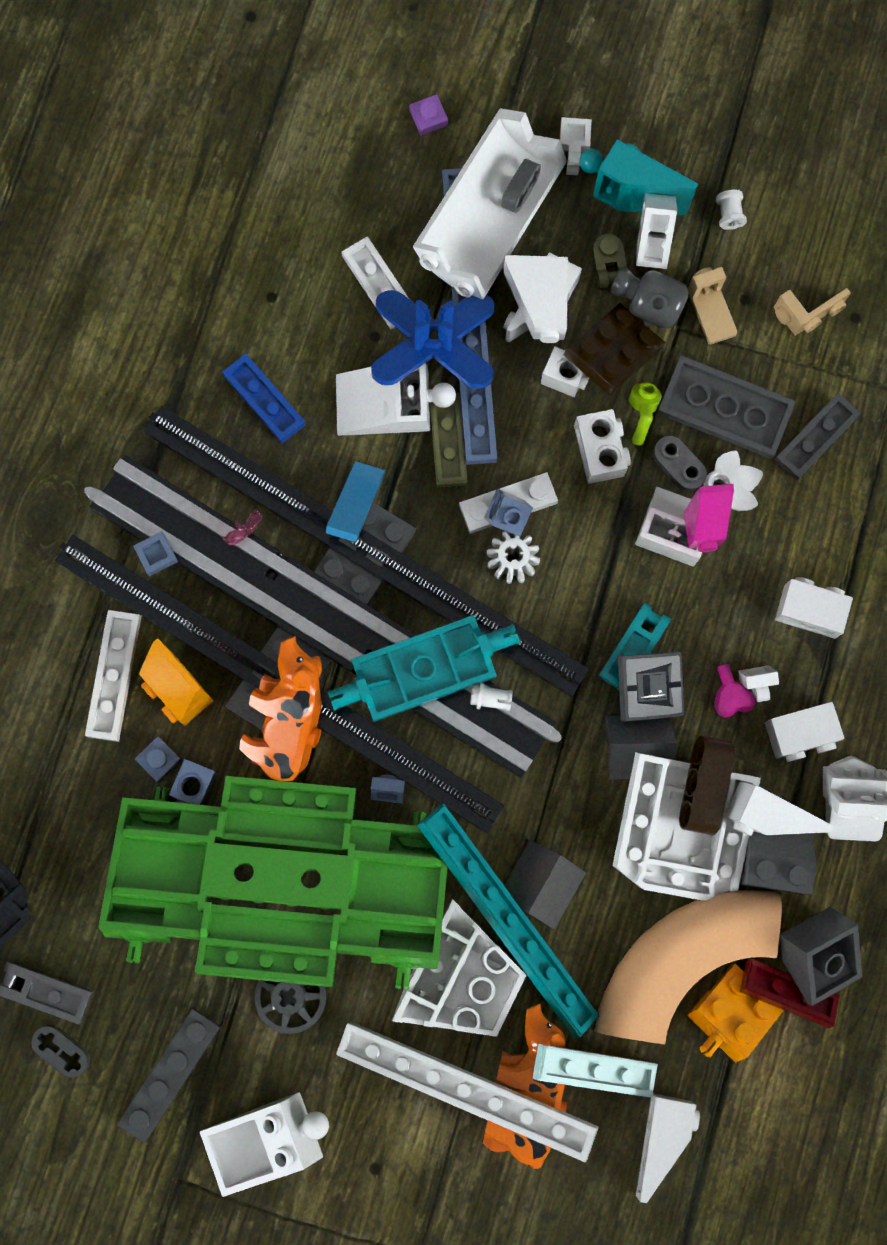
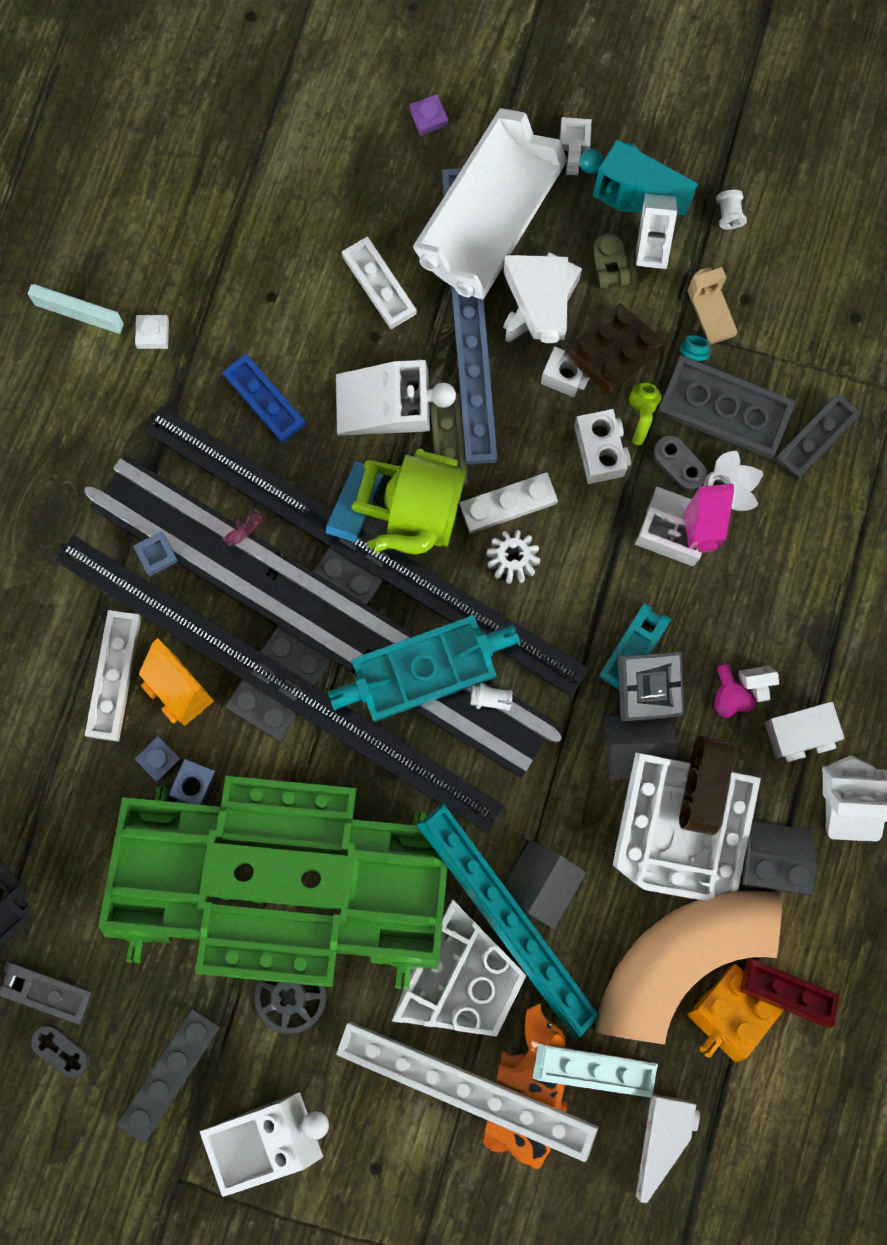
orange animal [239,636,322,782] -> none
blue piece [371,290,494,389] -> none
sand blue plate [371,775,405,804] -> none
sand blue brick [484,489,533,537] -> none
dark grey beam [501,159,541,213] -> none
dark grey piece [610,268,689,329] -> none
white slope [724,781,834,836] -> none
tan bracket [774,288,851,336] -> none
white brick [775,577,853,639] -> none
dark grey slope [780,906,862,1006] -> none
none -> light aqua tile [27,284,124,334]
none -> white plate [135,315,169,349]
none -> lime piece [351,449,466,555]
none -> teal plate [680,335,711,362]

